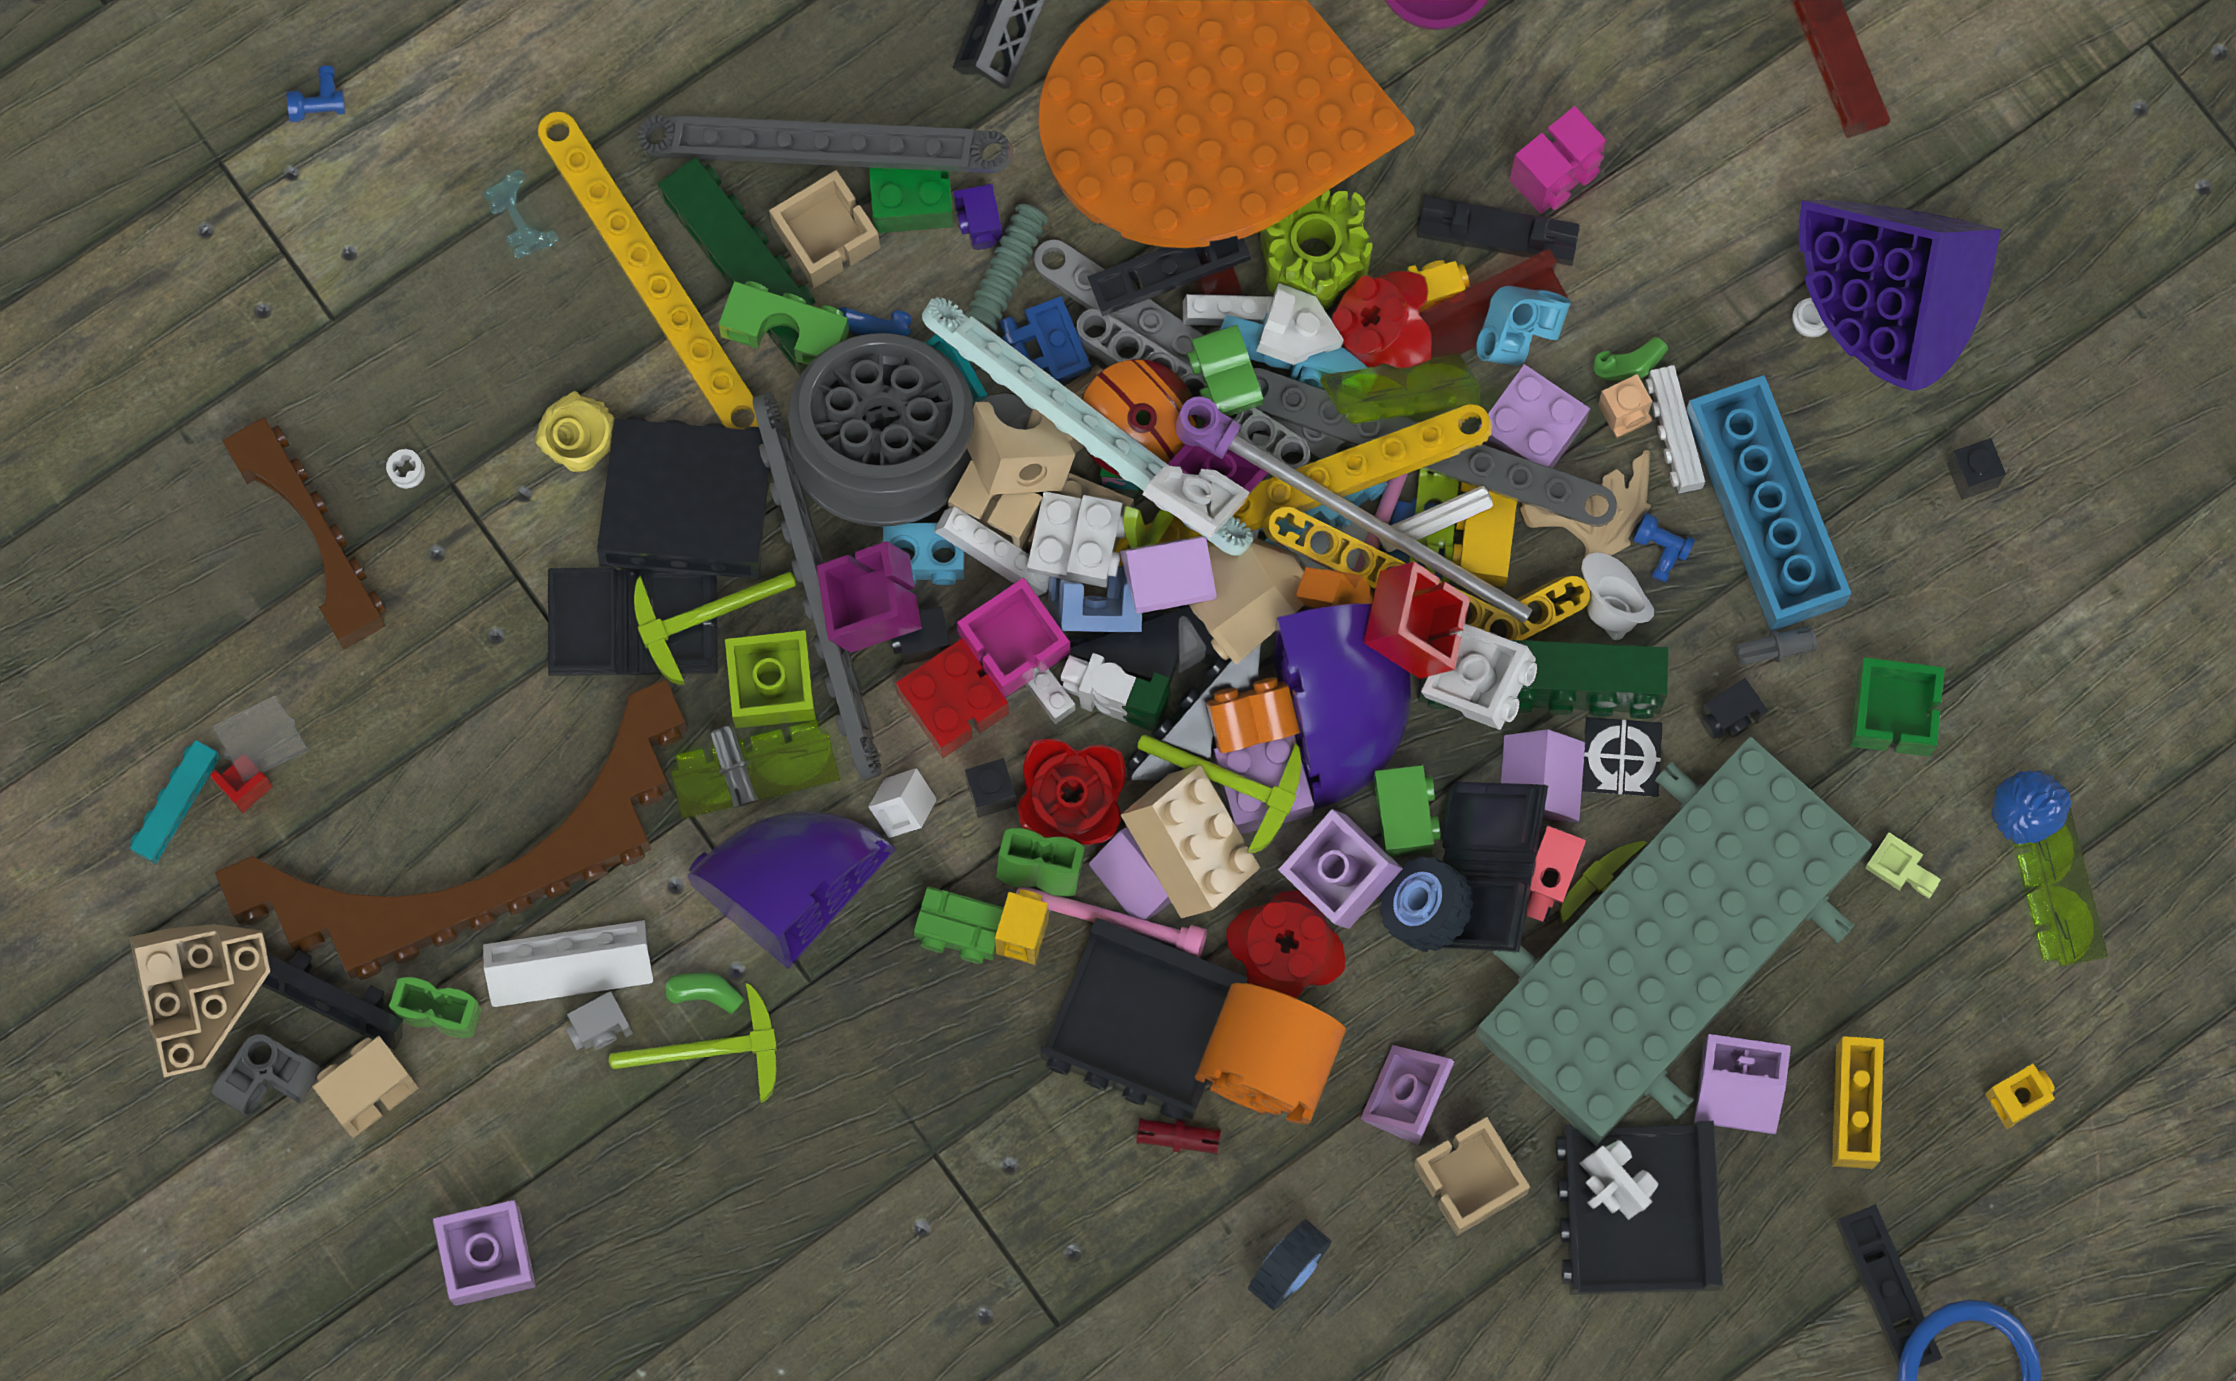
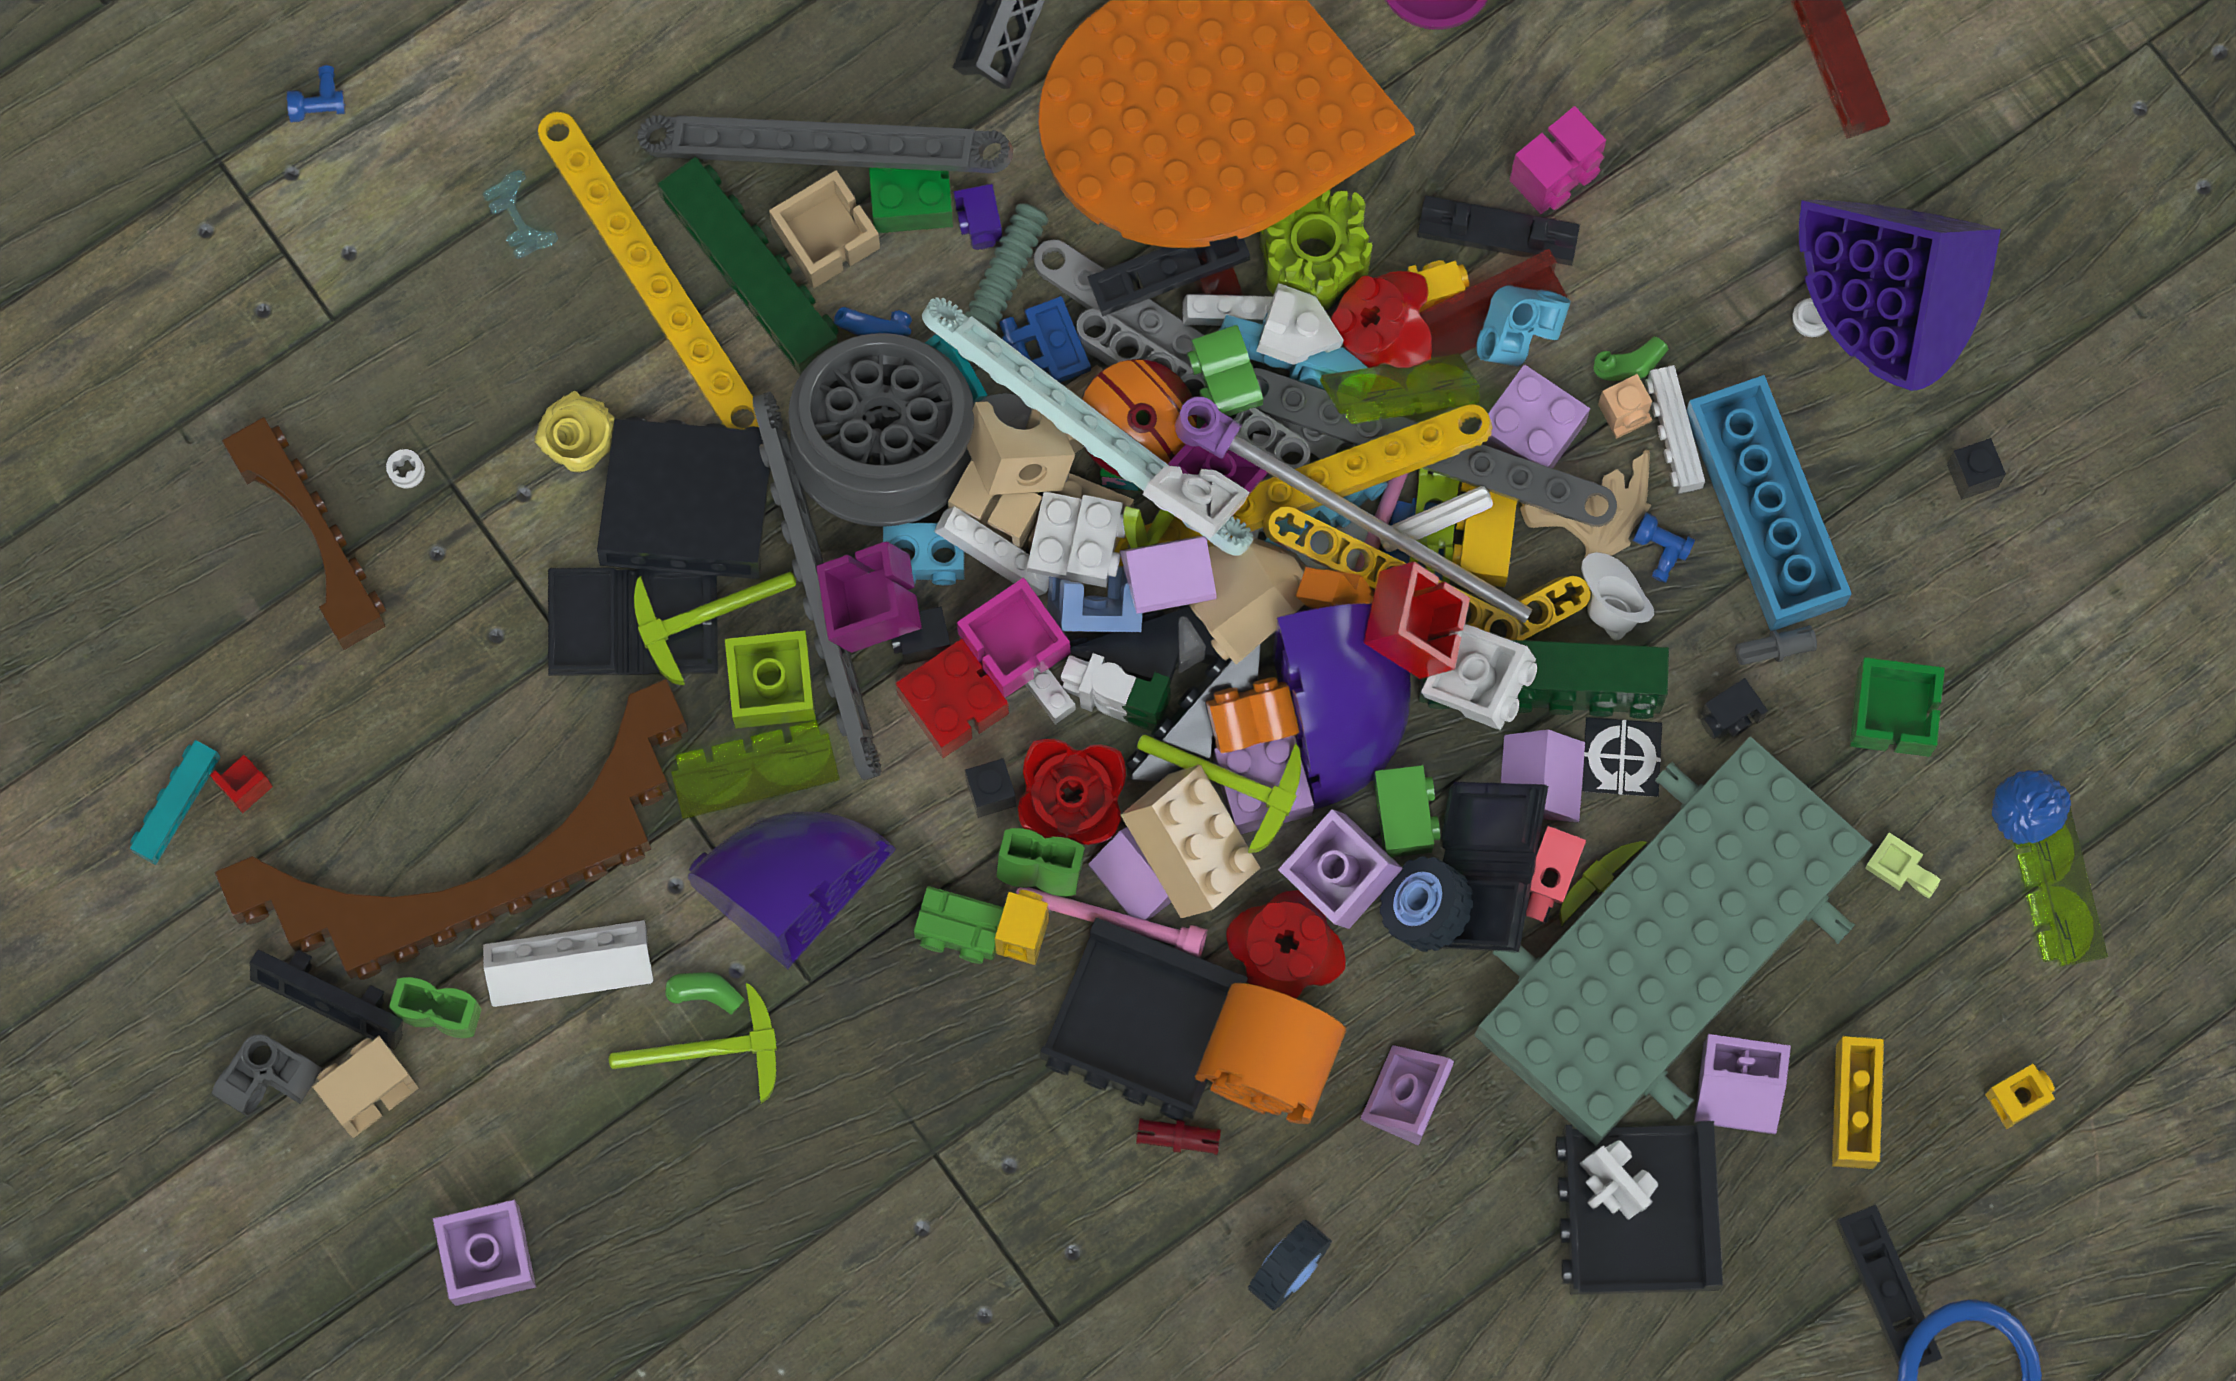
tan brick [129,924,270,1077] -> none
clear piece [212,695,307,782] -> none
light grey brick [565,991,633,1050] -> none
dark grey axle [711,726,758,808] -> none
bright green arch [718,281,849,365] -> none
white panel [869,768,936,838] -> none
tan piece [1414,1117,1530,1236] -> none

